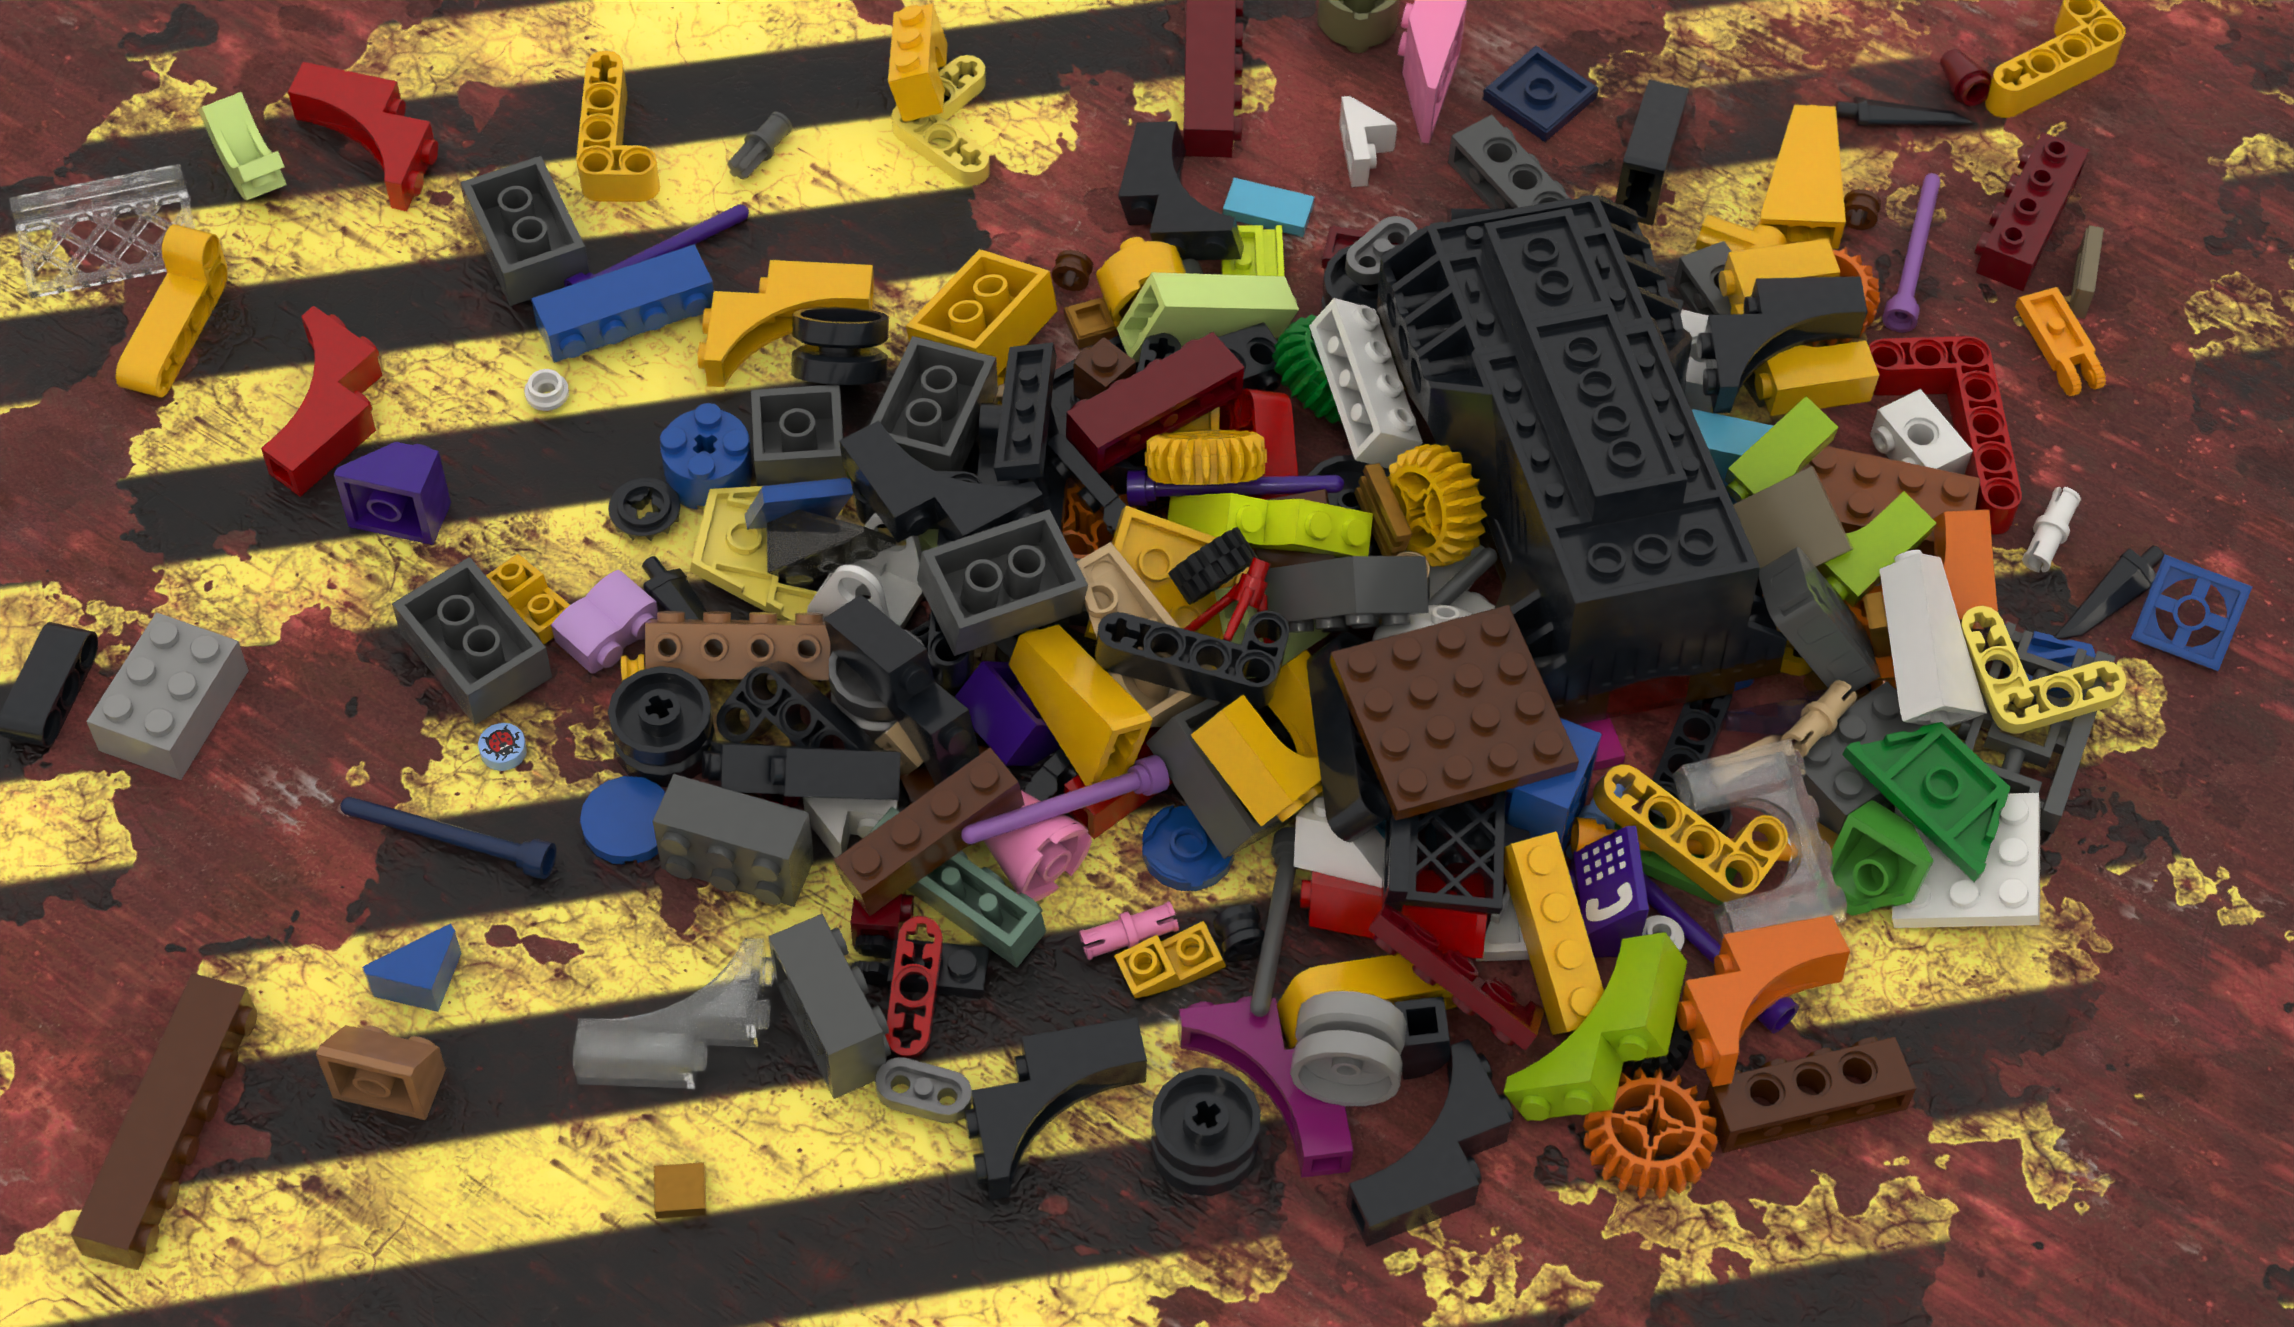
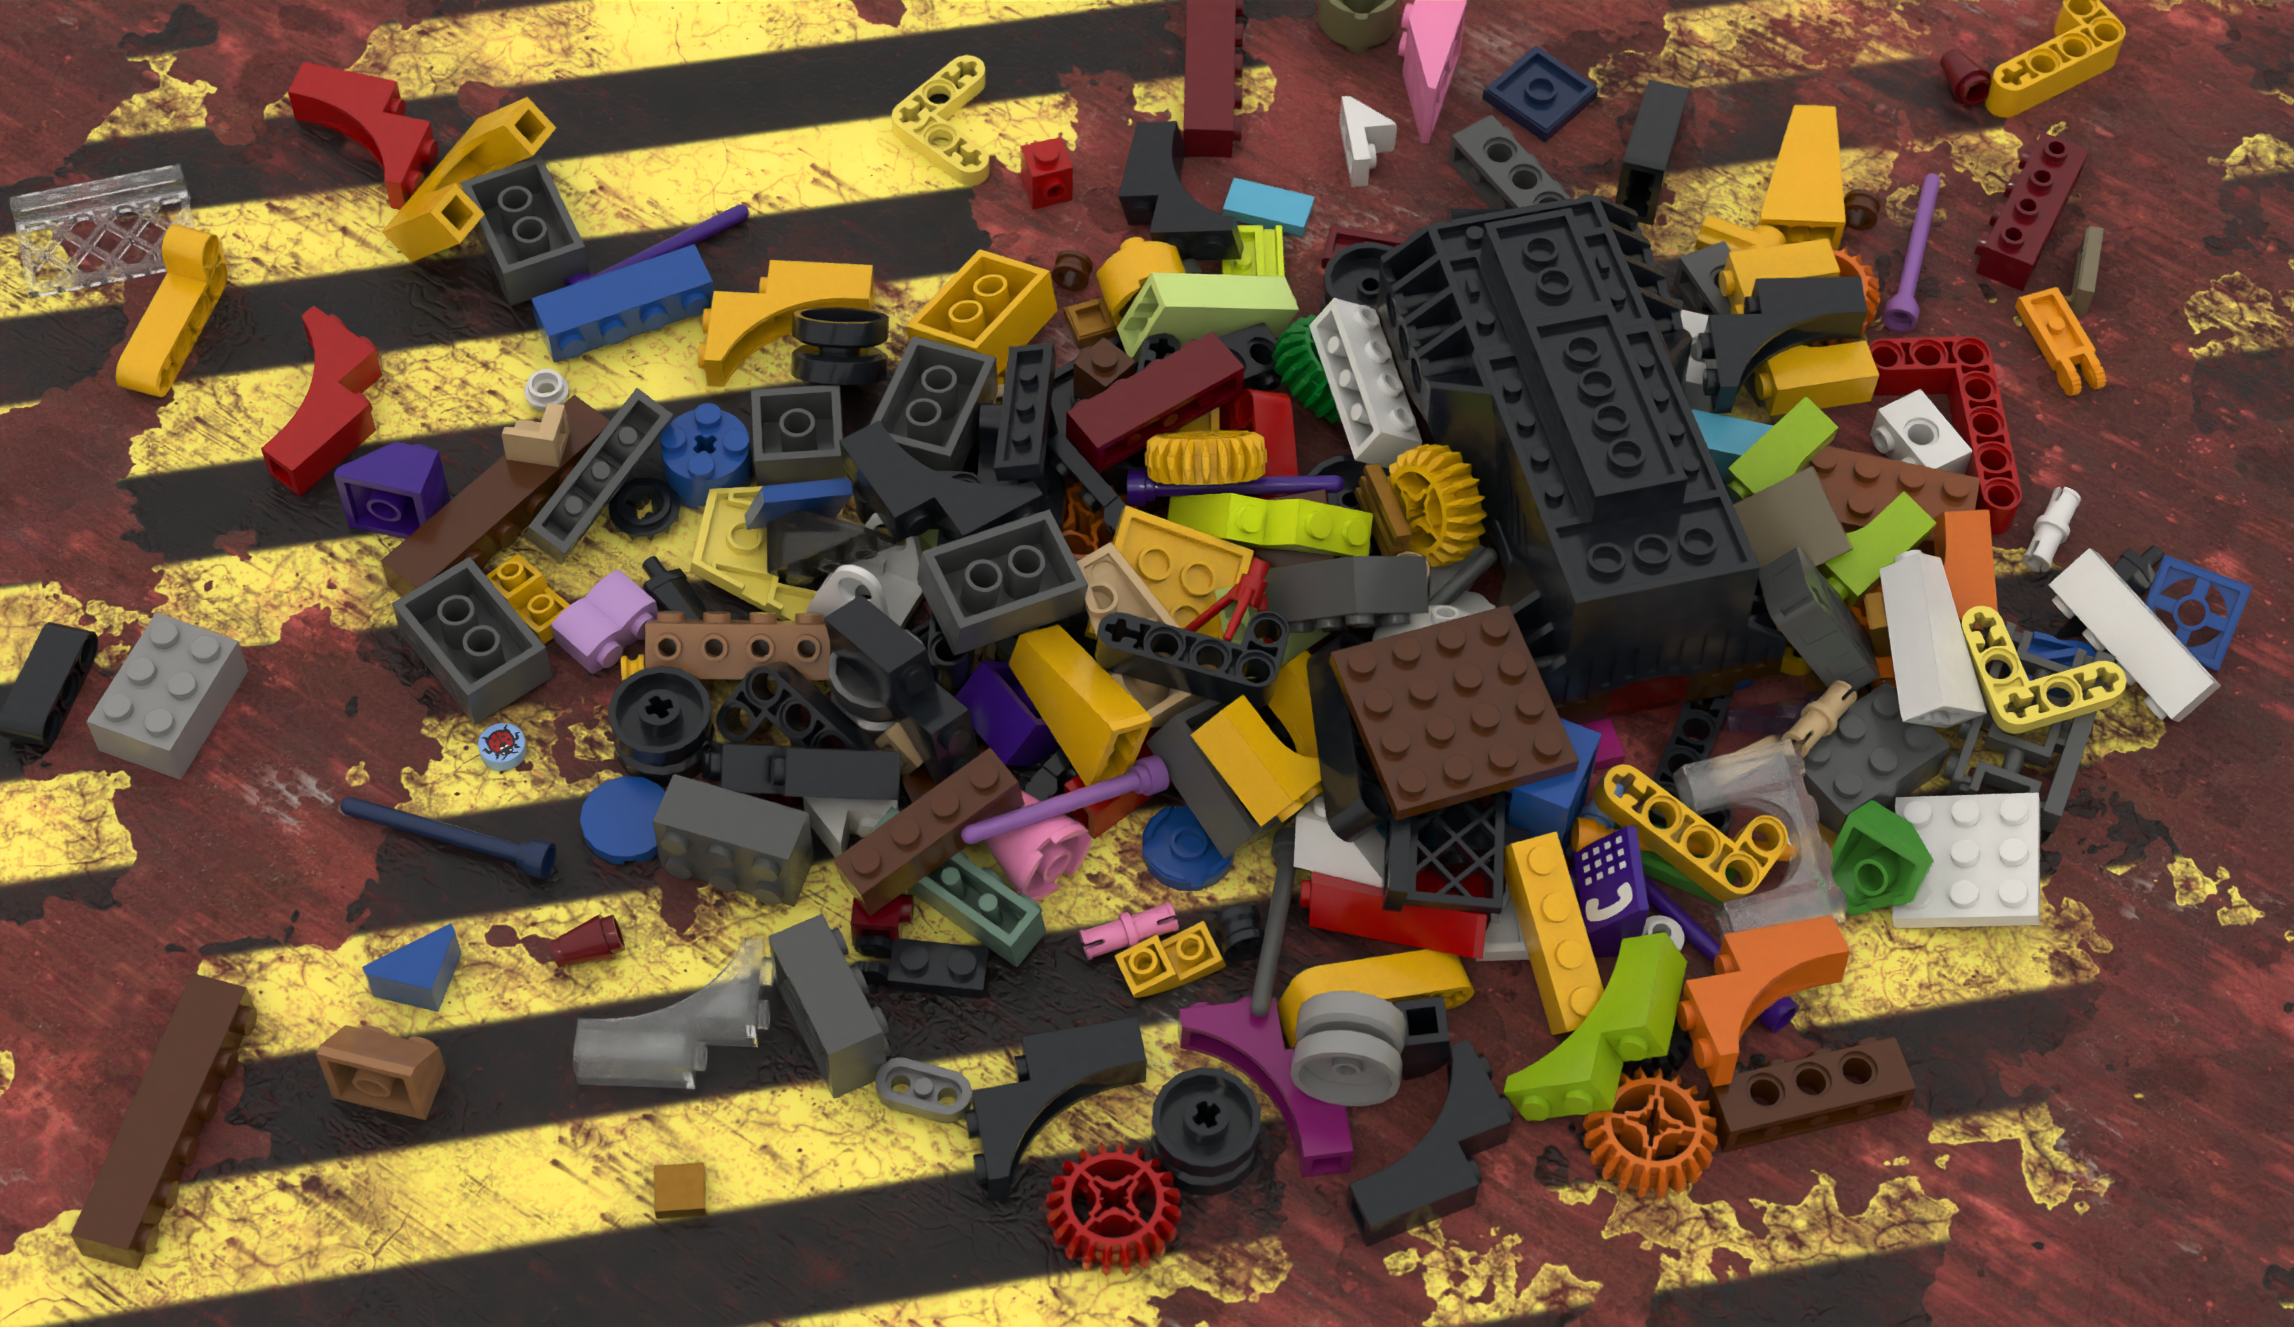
yellowish green arch [198,92,287,200] -> none
yellow beam [576,50,660,202] -> none
dark grey axle [728,112,792,180] -> none
red beam [885,916,943,1059] -> none
yellow arch [888,3,948,122] -> none
black tyre [1168,527,1258,605] -> none
flat silver plate [1345,216,1418,285] -> none
dark red wing [1368,903,1544,1050] -> none
black bar [1835,97,1978,126] -> none
green wing [1842,722,2011,882] -> none
none -> reddish brown brick [381,395,610,597]
none -> yellow arch [382,97,556,262]
none -> tan panel [501,403,570,467]
none -> dark grey brick [525,388,673,564]
none -> dark red cone [550,914,625,968]
none -> red brick [1020,137,1073,210]
none -> red gear [1046,1141,1181,1277]
none -> white brick [2048,548,2221,722]

